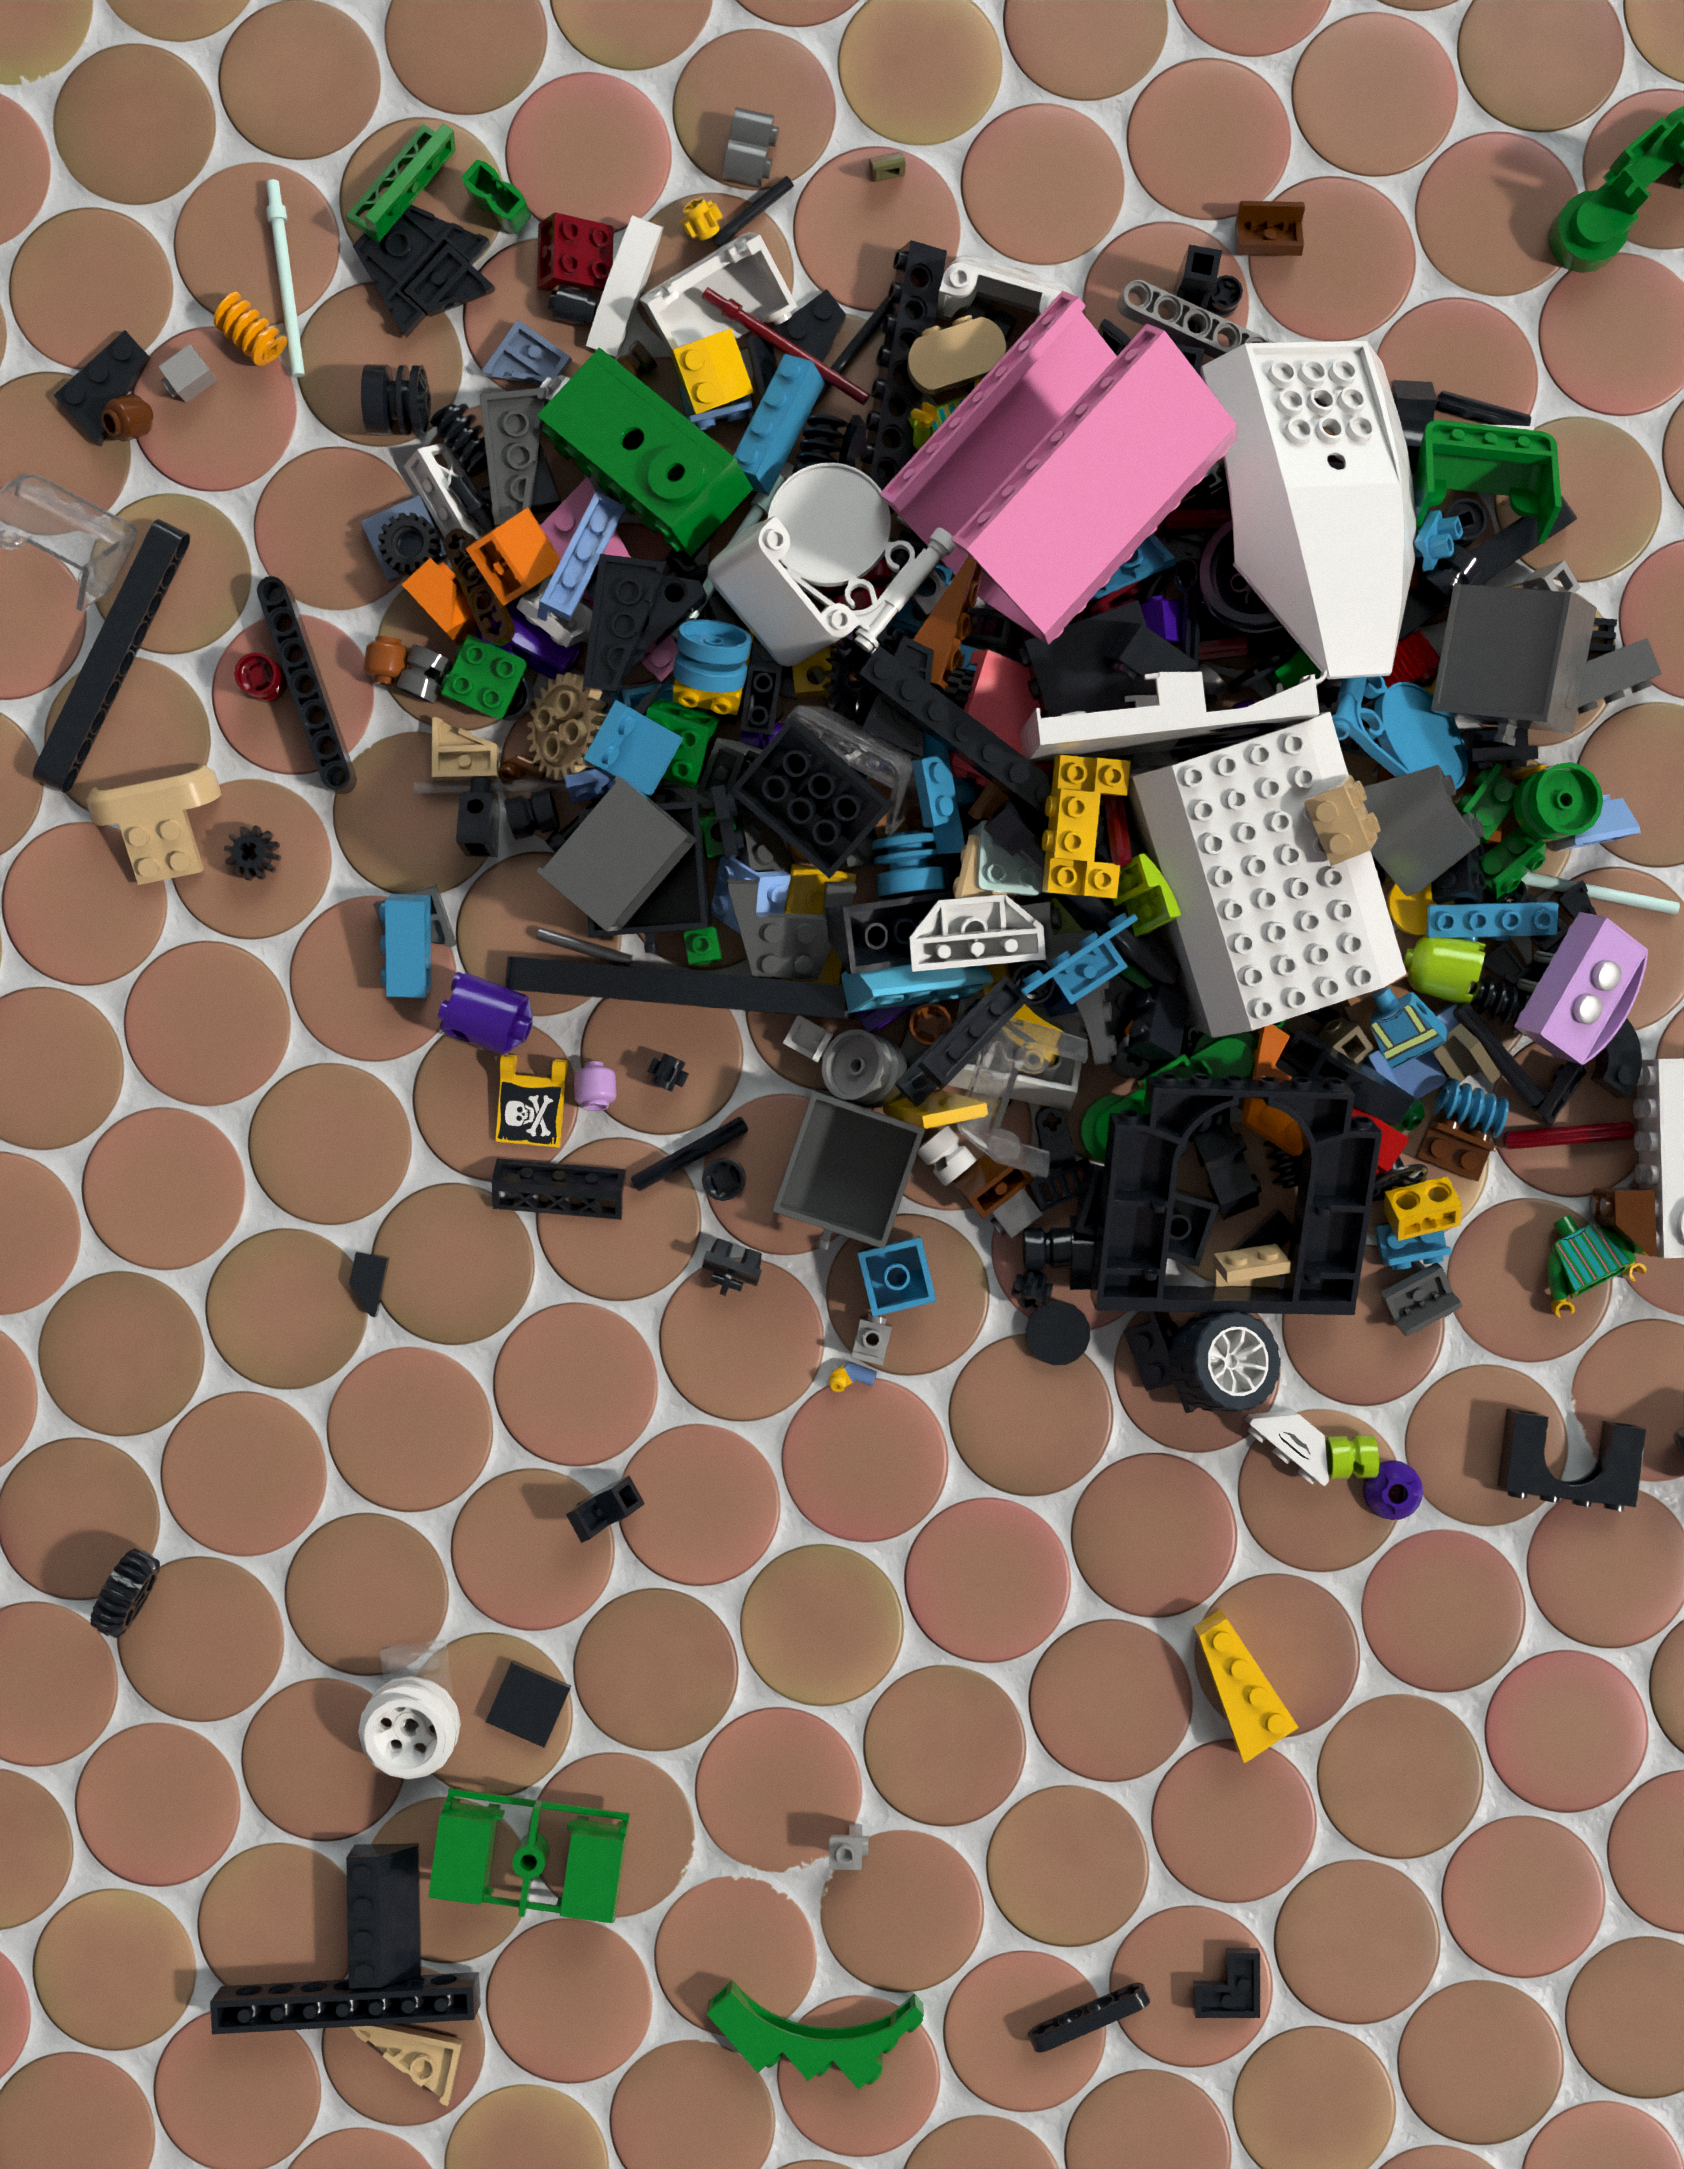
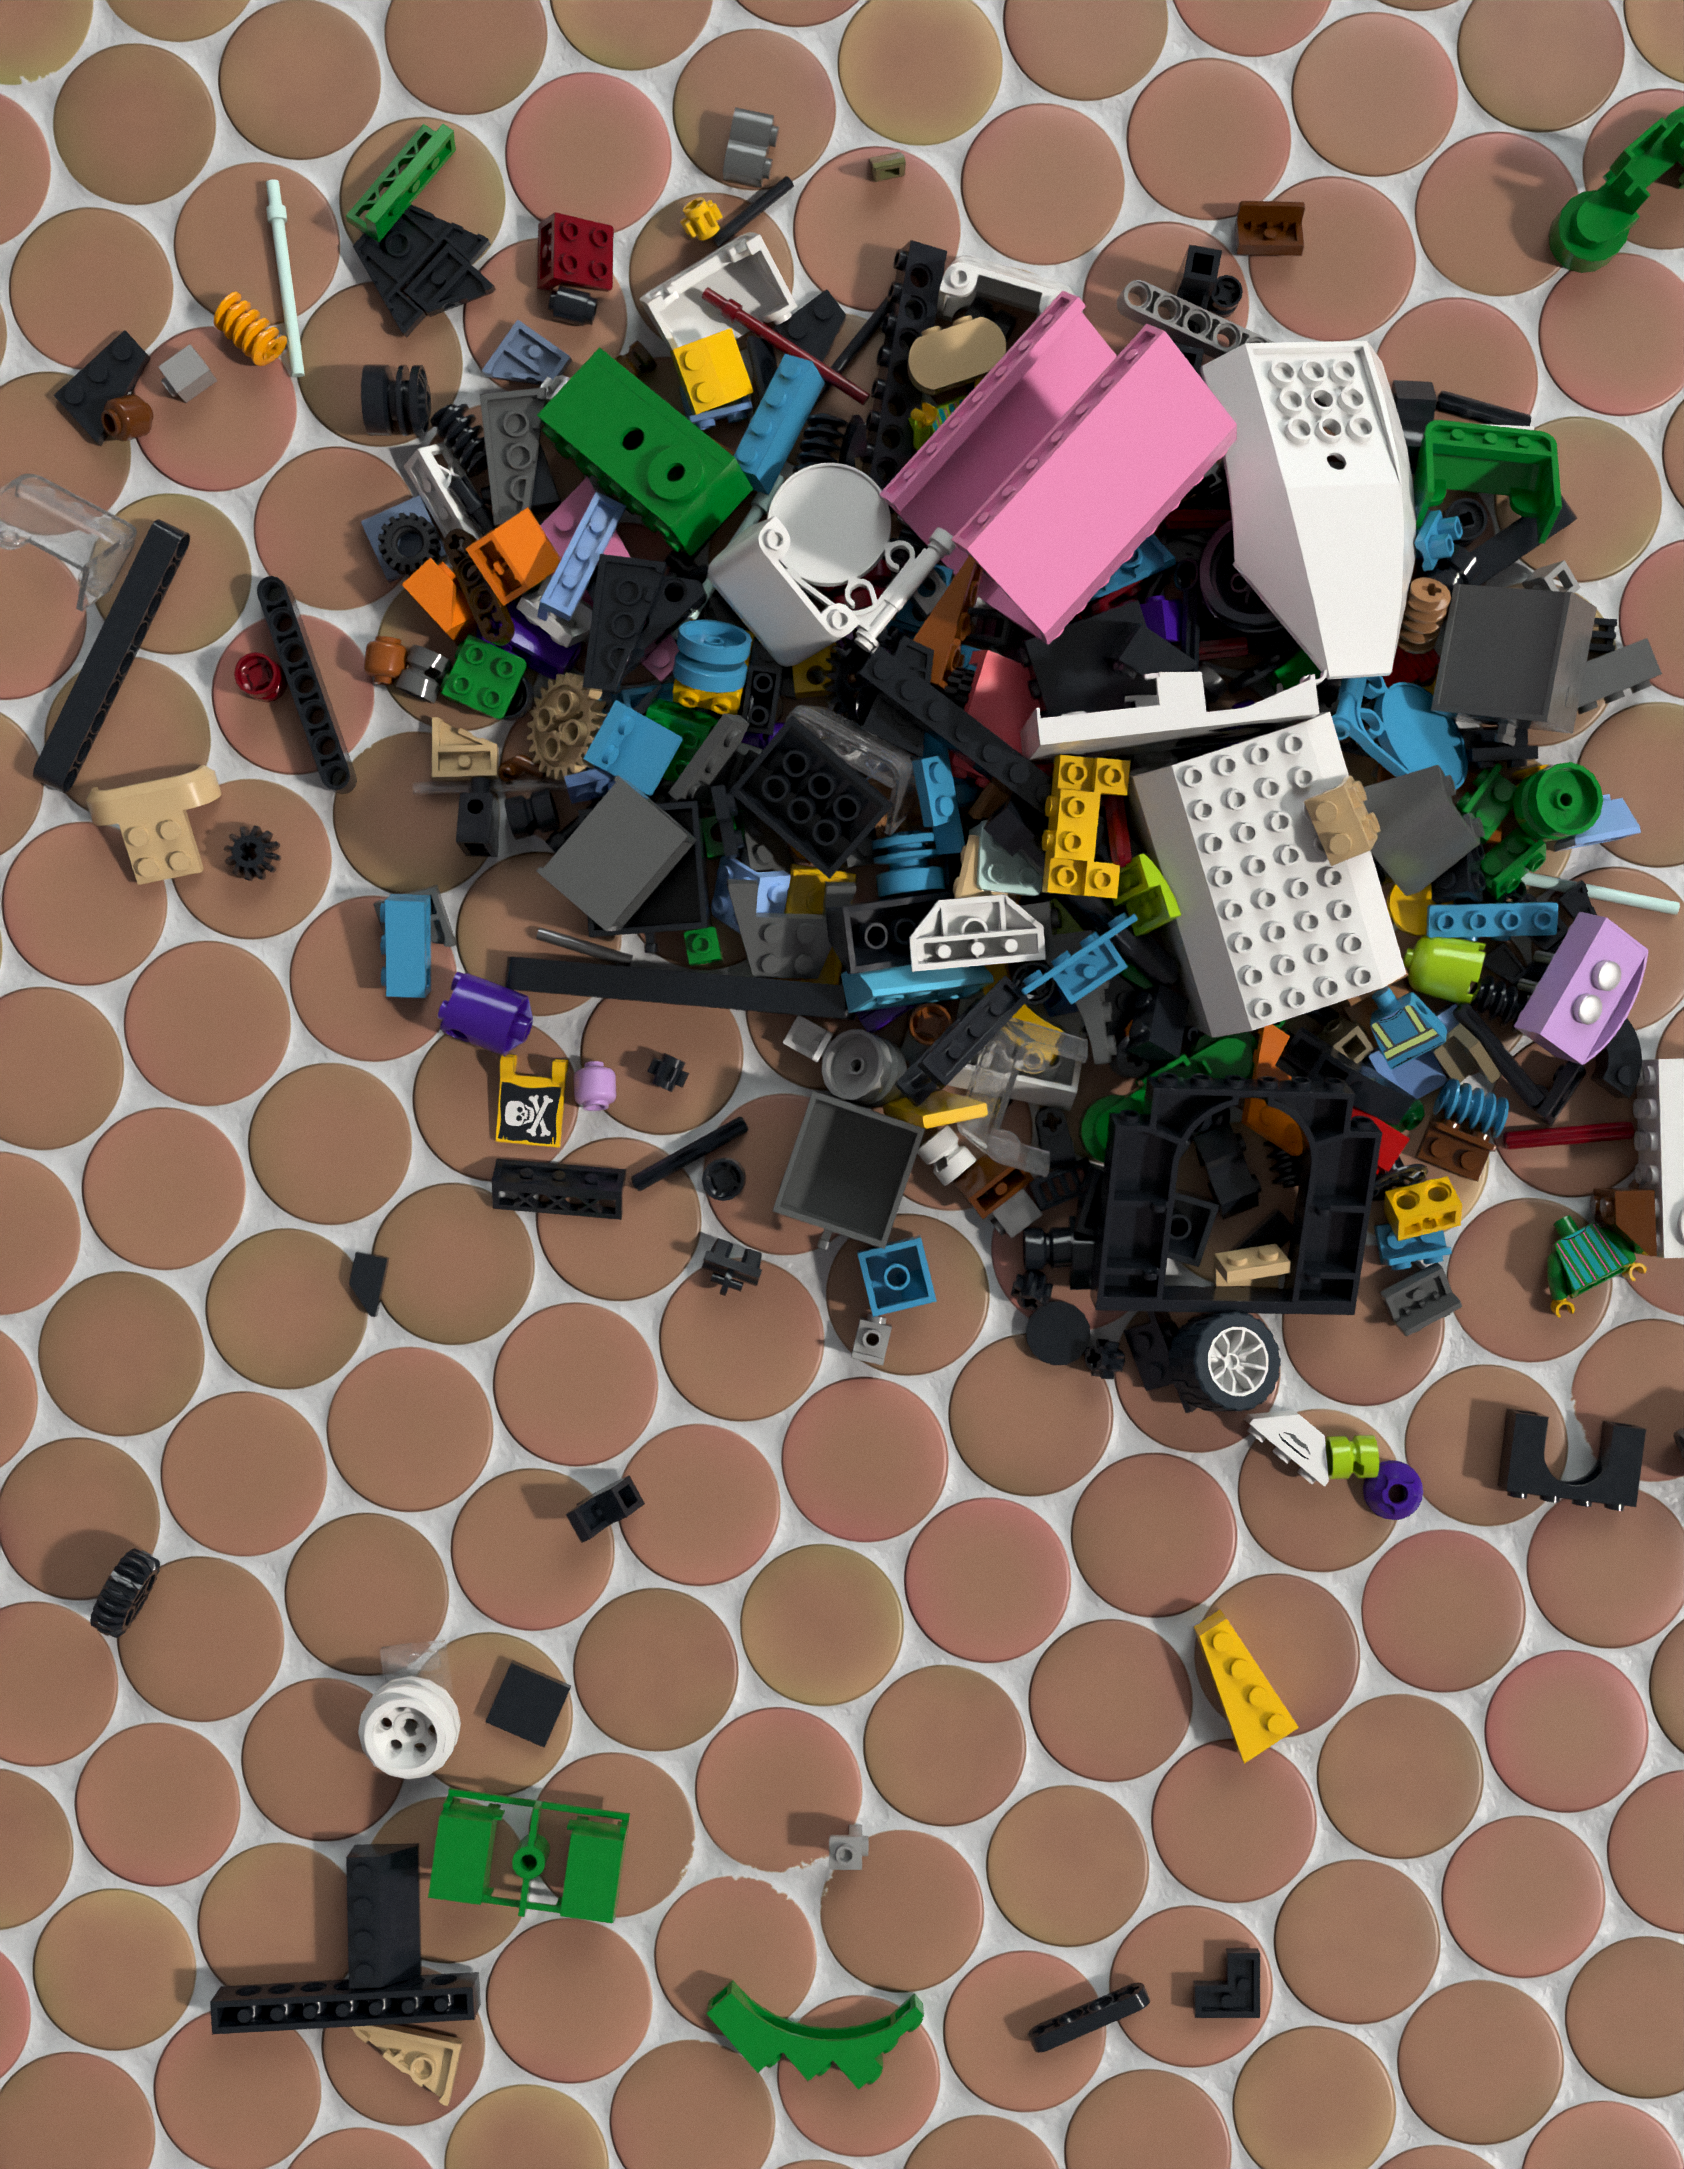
green brick [462,160,531,234] -> none
white slope [586,216,664,357] -> none
arm [829,1362,877,1392] -> none
black slope [1098,319,1131,356] -> none
none -> dark grey wing [668,713,749,804]
none -> black gear [1085,1339,1125,1380]
none -> medium nougat piece [1397,578,1451,654]

